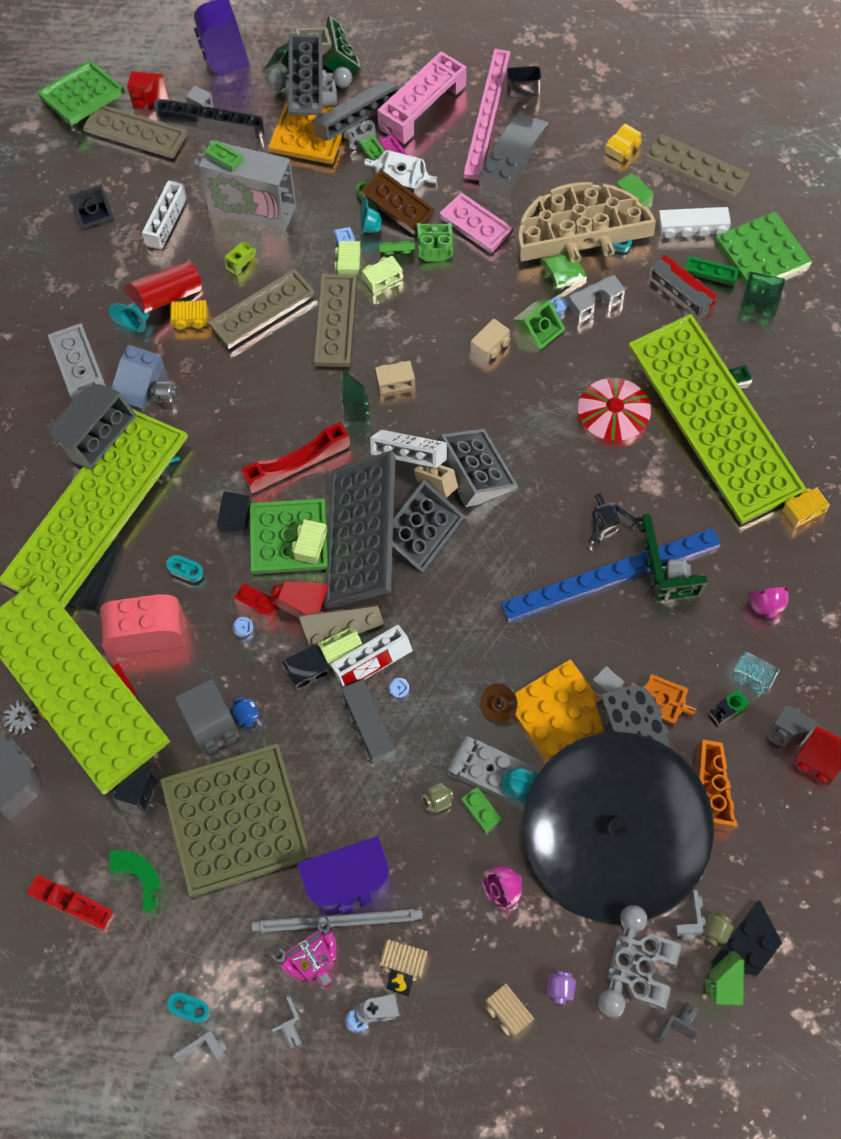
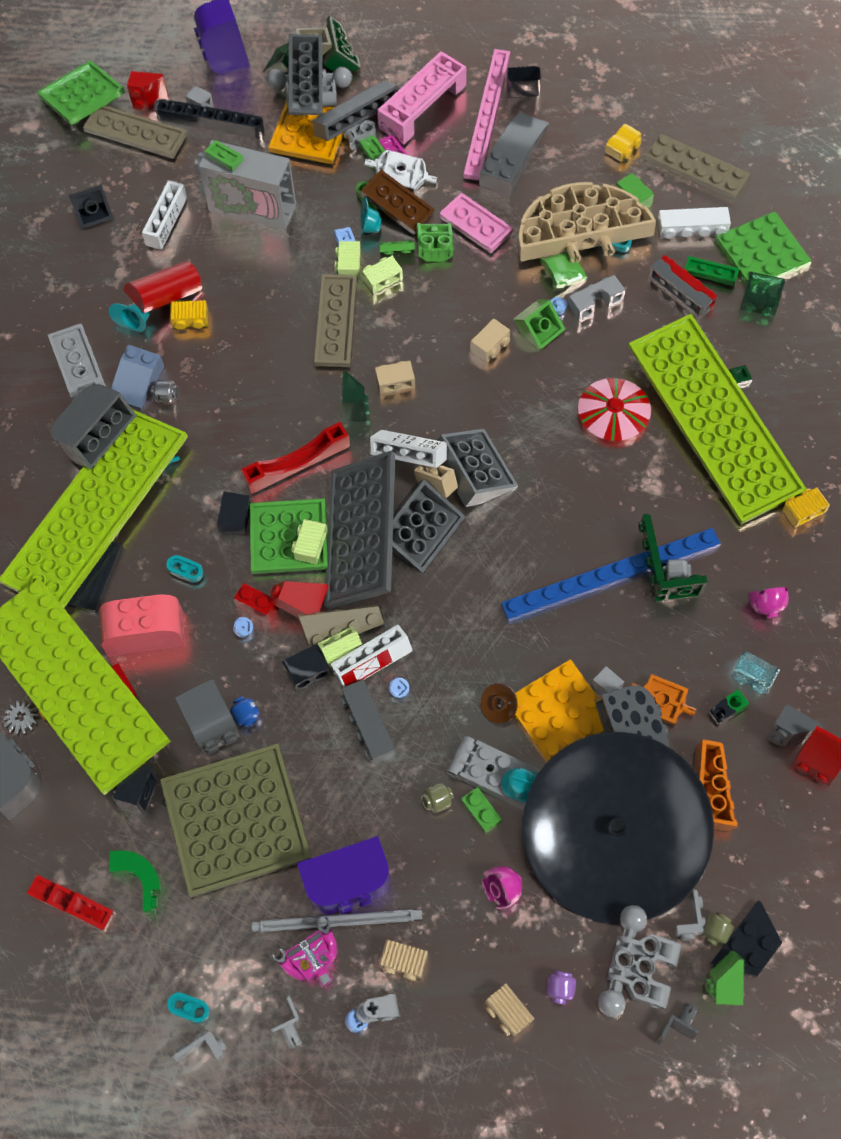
dark tan plate [208,269,315,349] -> none
lime leg [224,242,256,276] -> none
black sticker [386,969,414,997] -> none
black piece [588,493,642,547] -> none

